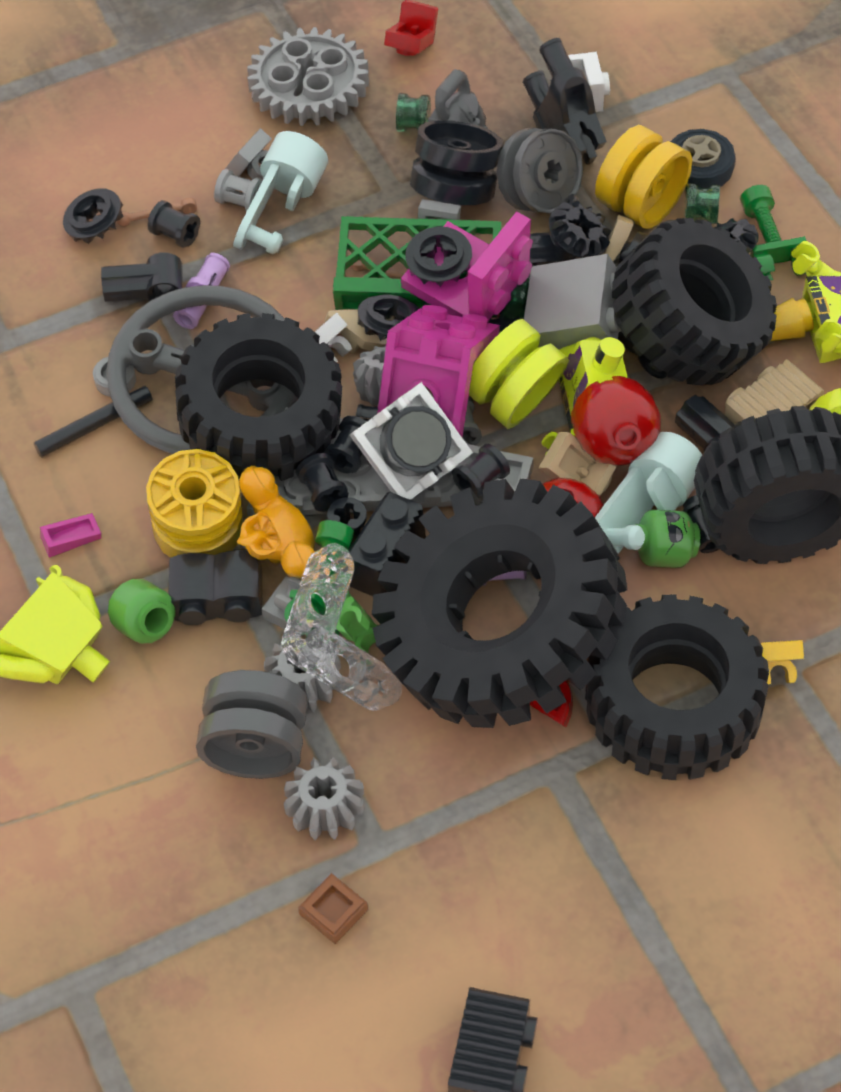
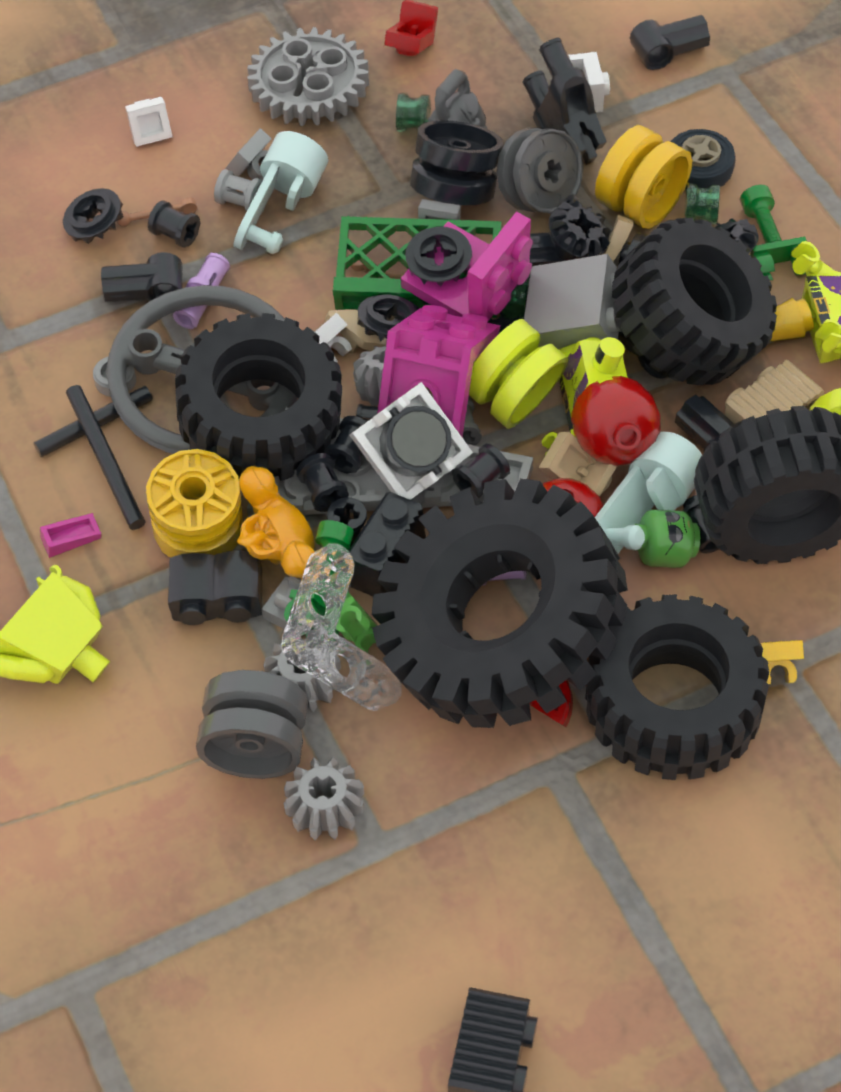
bright green head [108,579,176,644] -> none
dark orange tile [298,873,368,944] -> none
none -> black bar [66,385,146,530]
none -> white tile [125,97,173,147]
none -> black piece [629,15,710,70]

